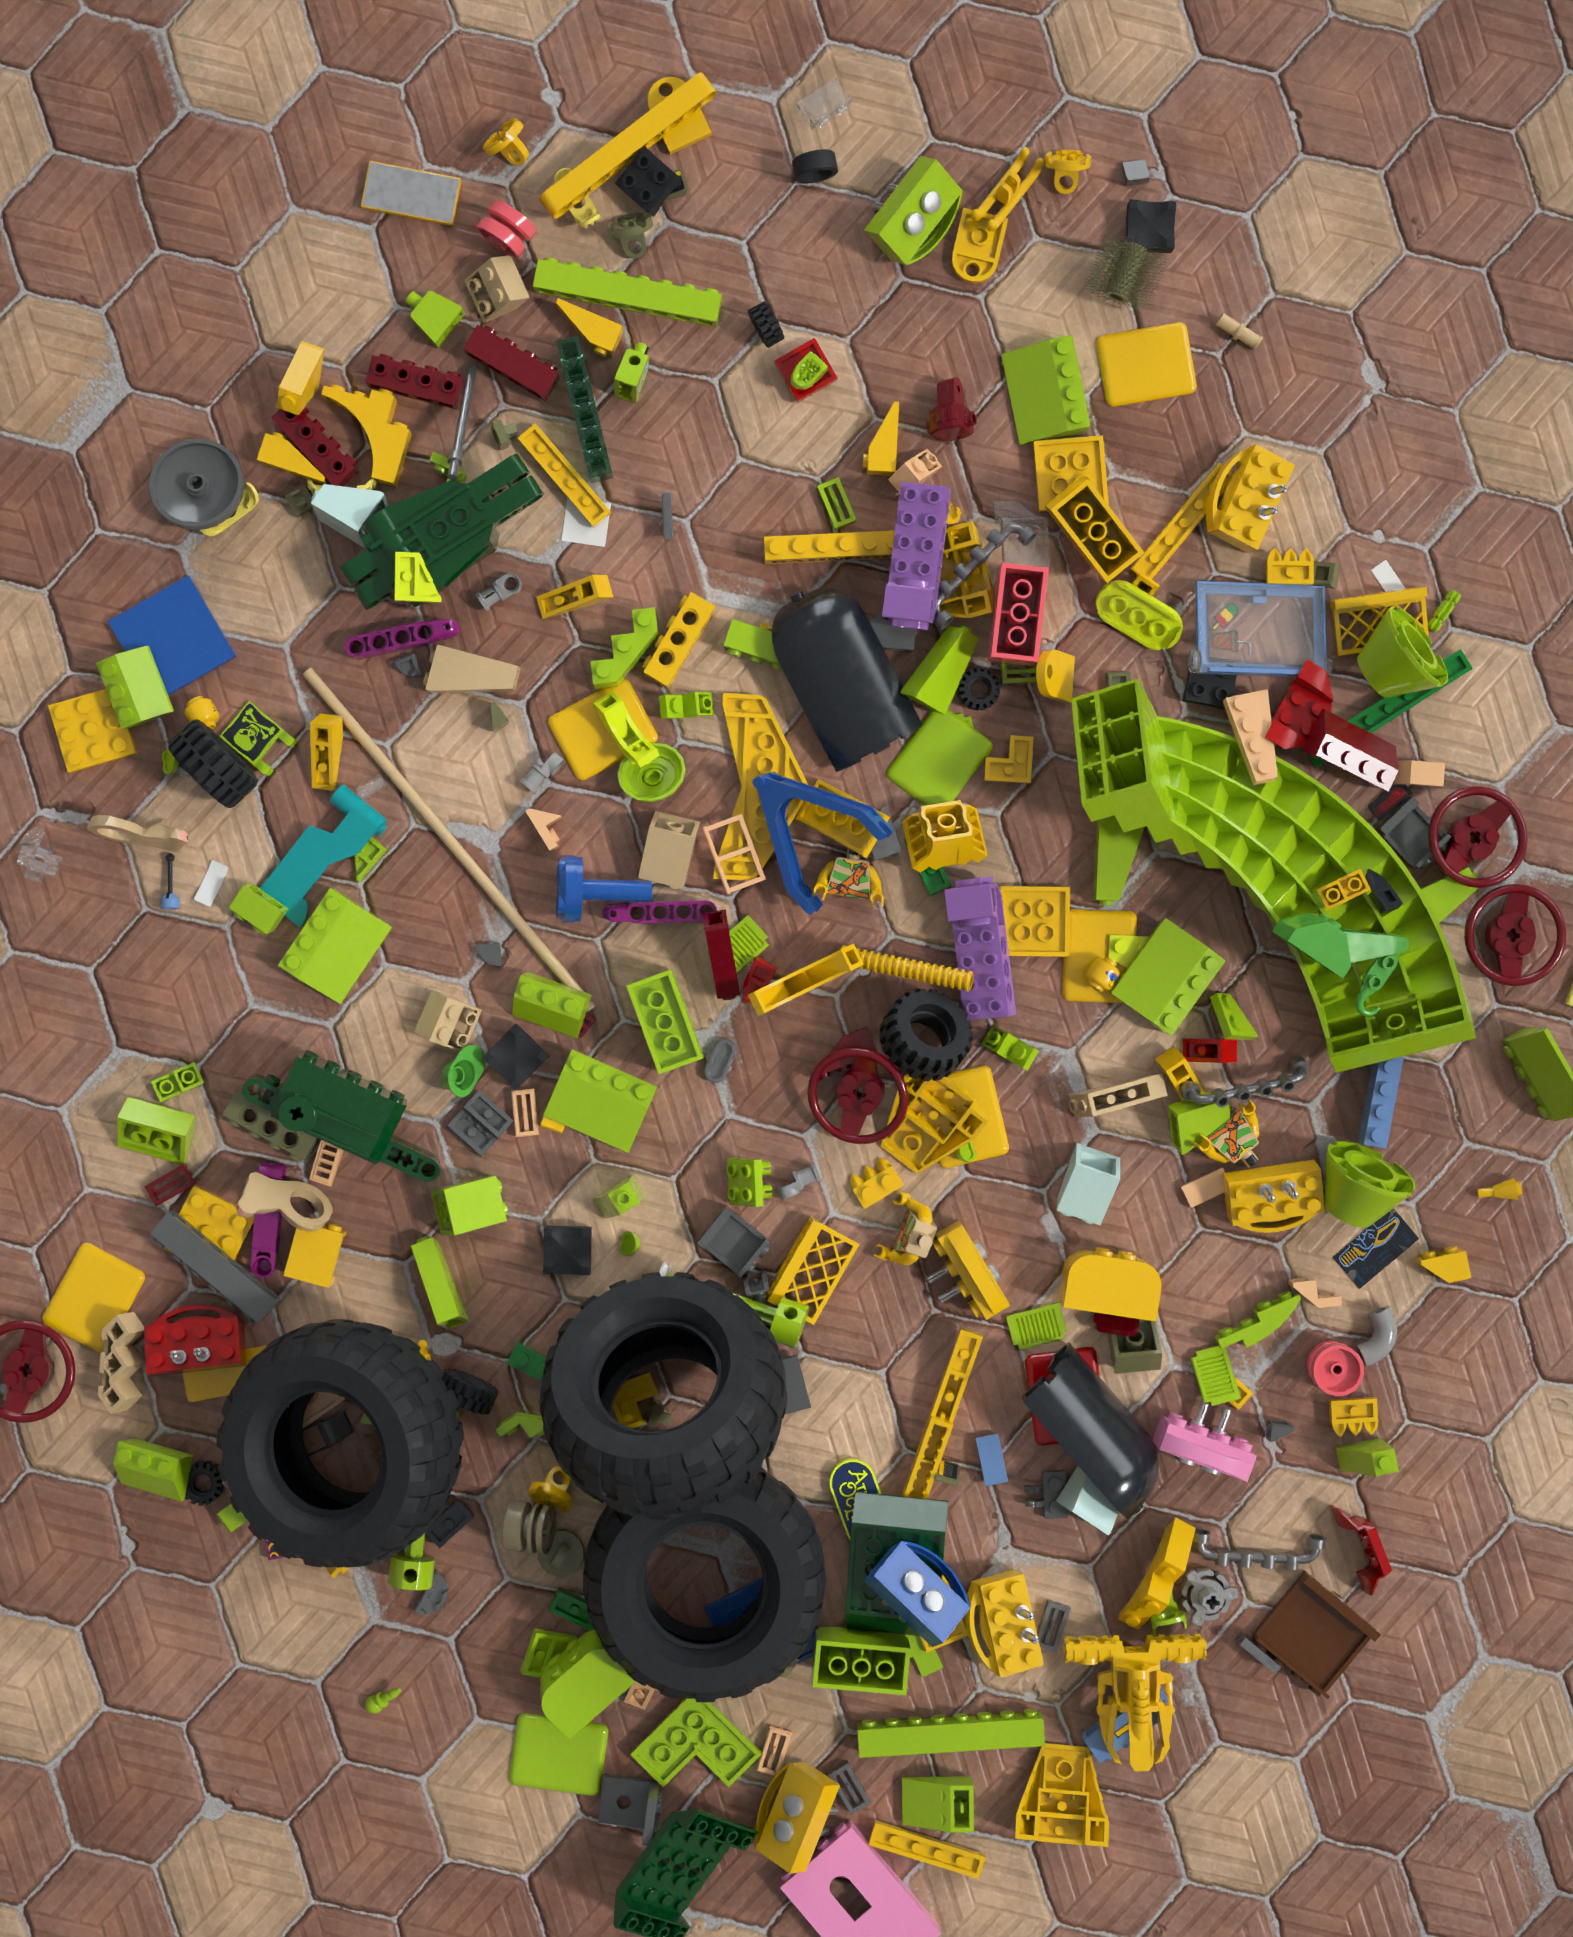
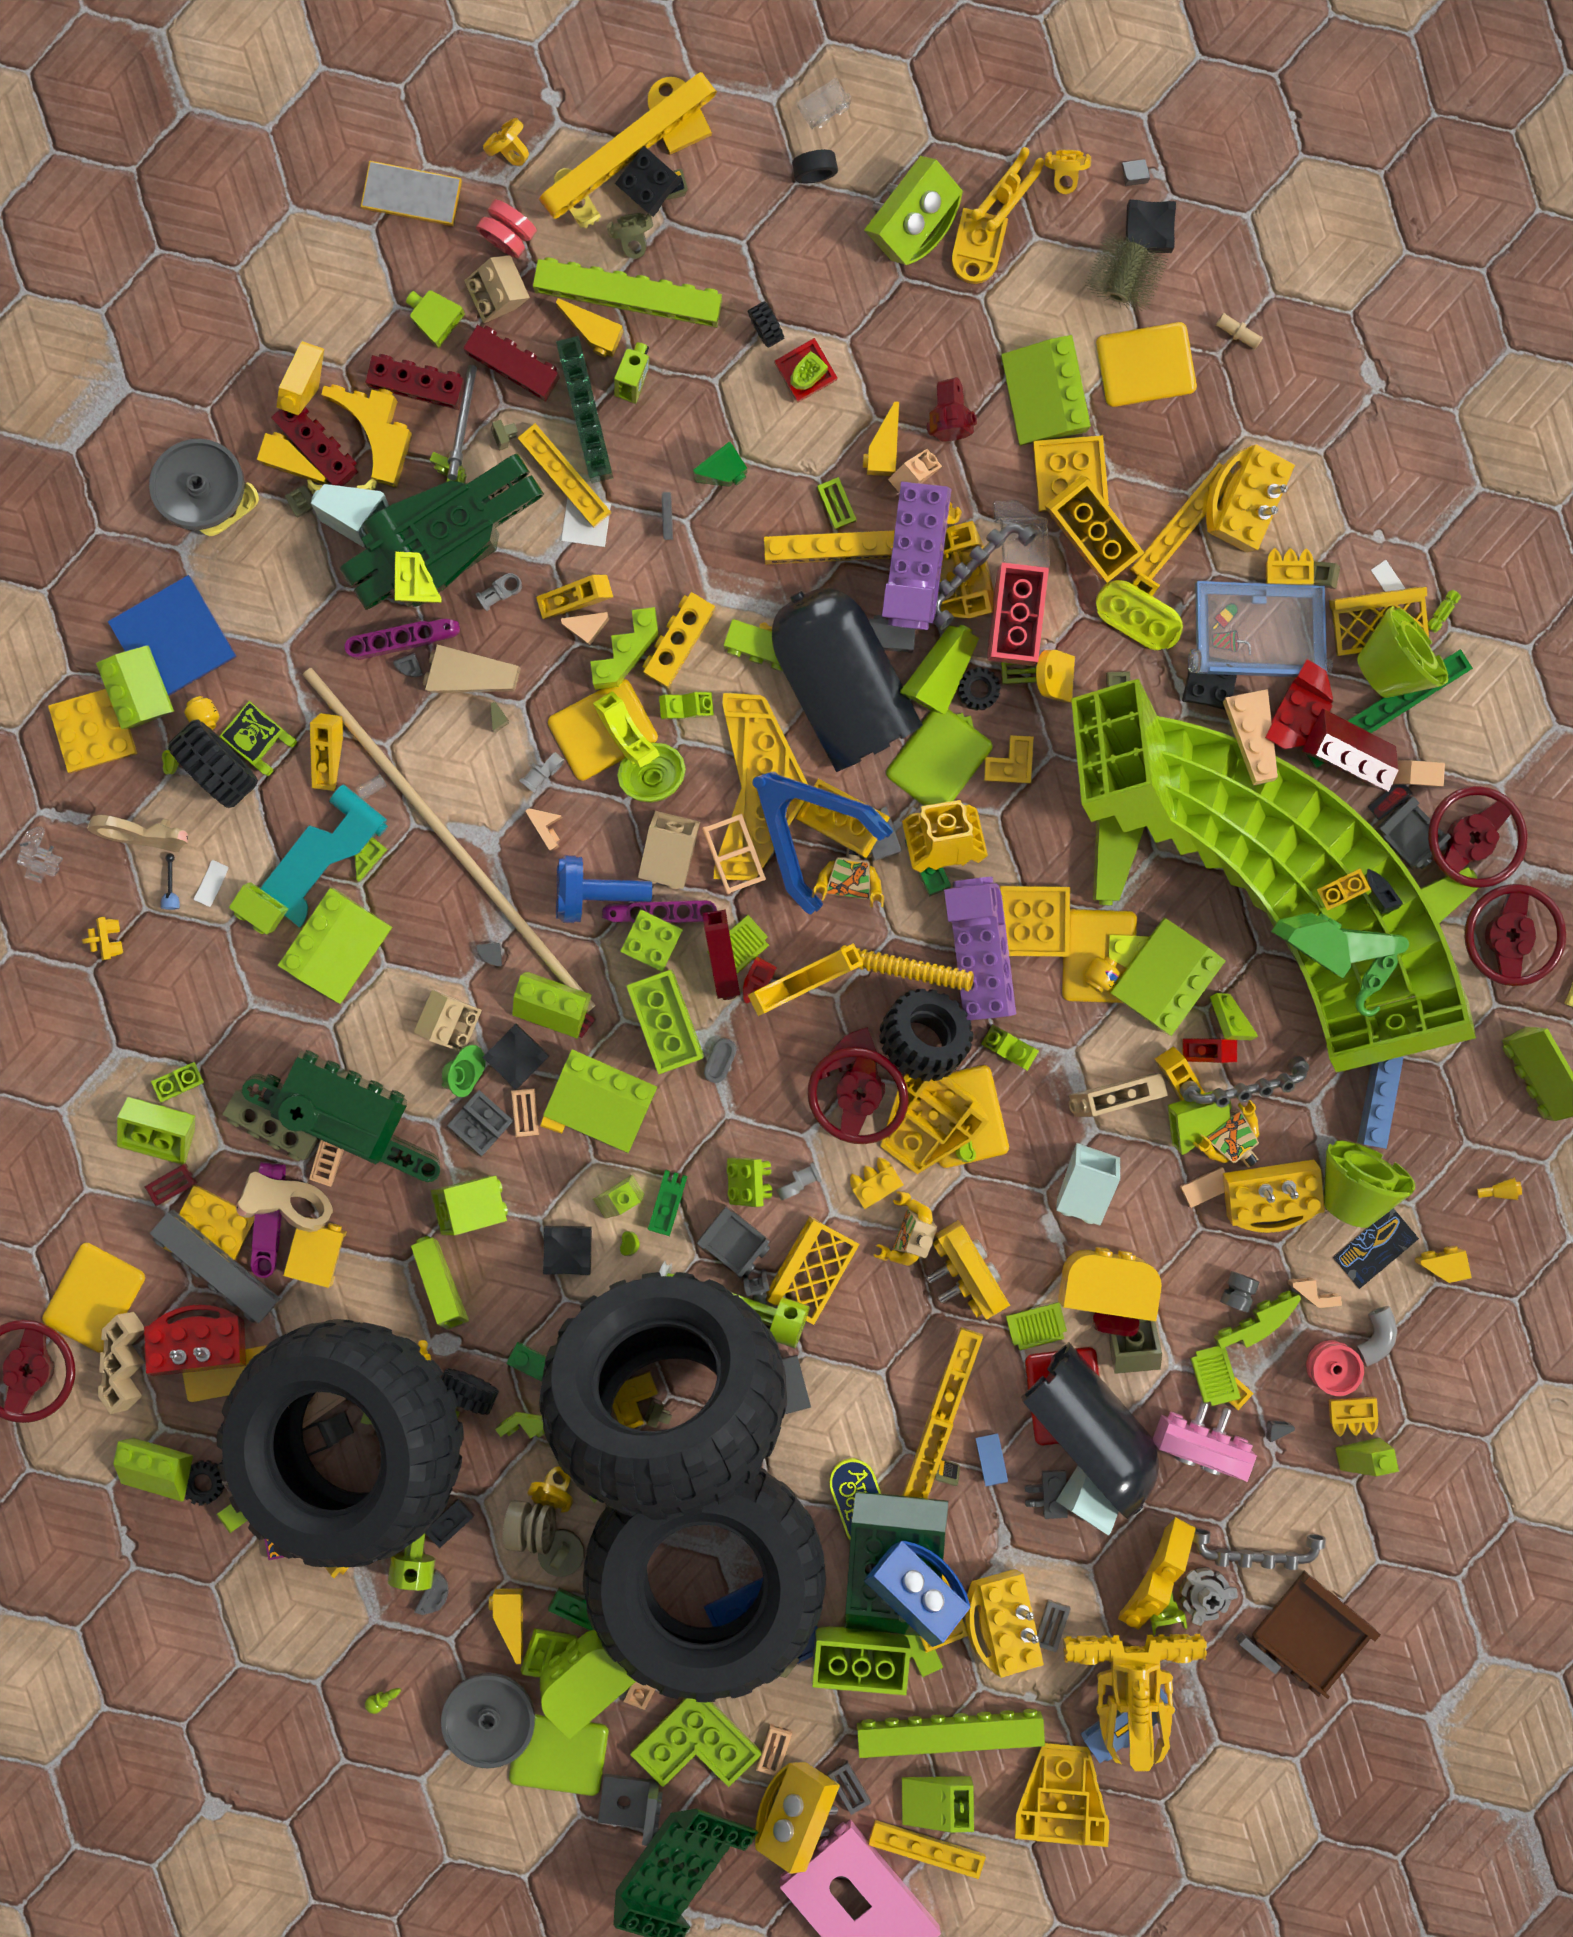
red piece [1330,1505,1392,1596] -> none
none -> yellow hips [82,917,123,961]
none -> dark grey dish [441,1673,535,1769]
none -> yellow slope [489,1588,523,1664]
none -> light nougat slope [561,612,609,646]
none -> lime plate [620,909,683,972]
none -> green hinge [648,1169,688,1237]
none -> green slope [693,441,747,487]
none -> dark grey wheel [1220,1271,1260,1313]

